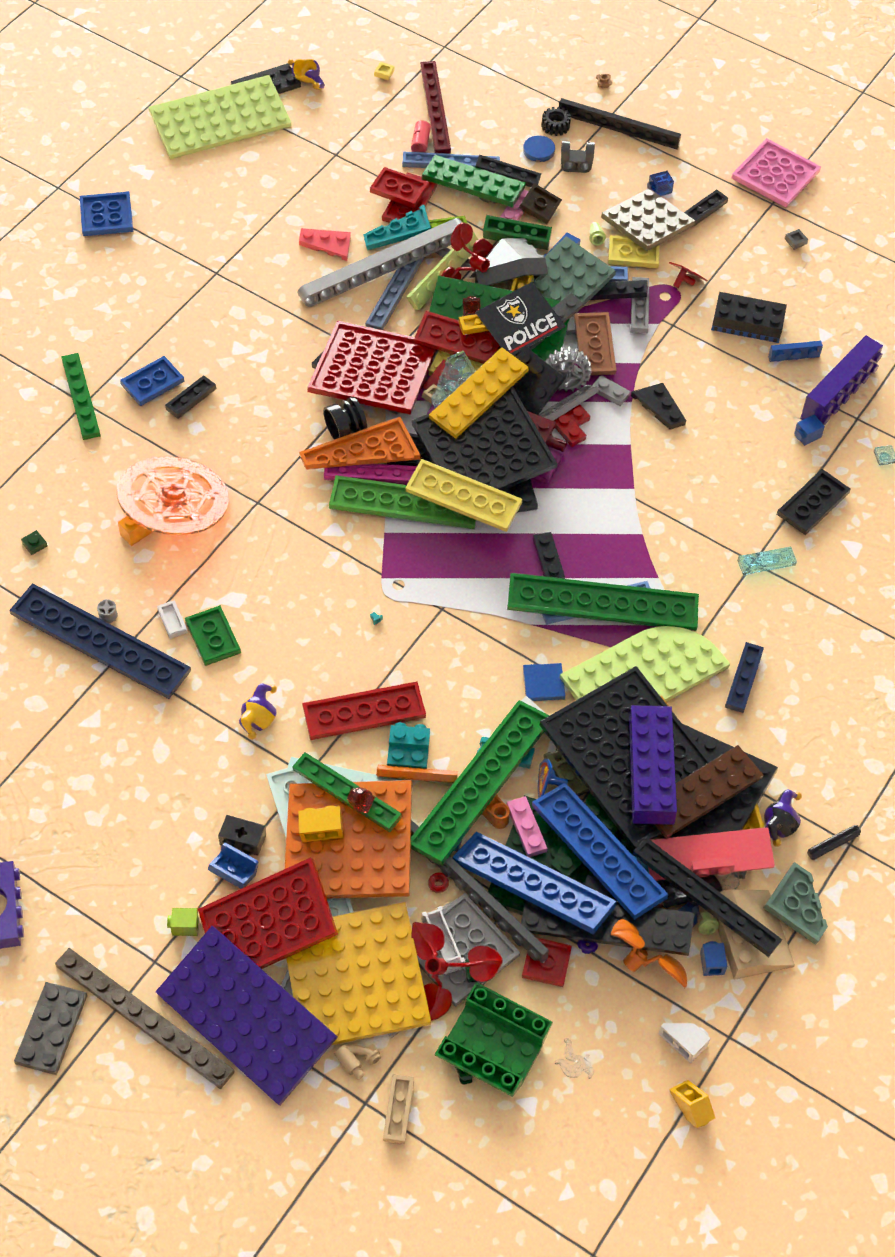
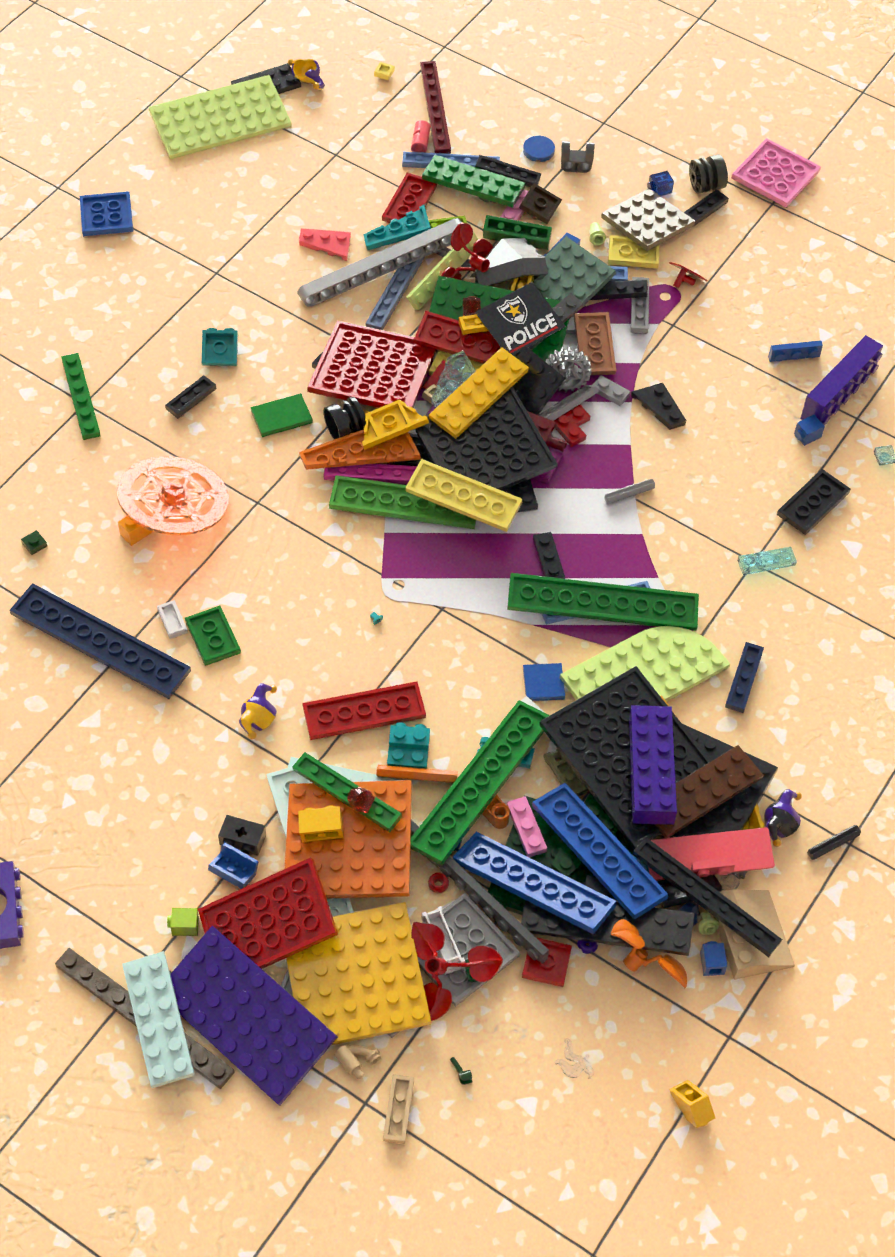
plate [14,982,88,1075] -> none
light grey wheel [97,599,118,623] -> none
blue plate [120,356,185,406] -> none
red plate [370,167,429,208] -> none
green slope [435,982,553,1097] -> none
shield [538,758,568,798] -> none
black tyre [541,107,571,136] -> none
black plate [559,98,682,150] -> none
medium nougat plate [596,74,613,88] -> none
white slope [658,1023,711,1064] -> none
black brick [711,291,787,343] -> none
sand green plate [763,862,828,945] -> none
dark grey plate [784,229,809,250] -> none
none -> light aqua plate [122,951,195,1088]
none -> teal plate [201,328,239,366]
none -> green tile [250,393,313,437]
none -> yellow wing [362,400,429,450]
none -> light grey axle [604,479,655,504]
none -> pearl dark grey wheel [689,154,728,194]

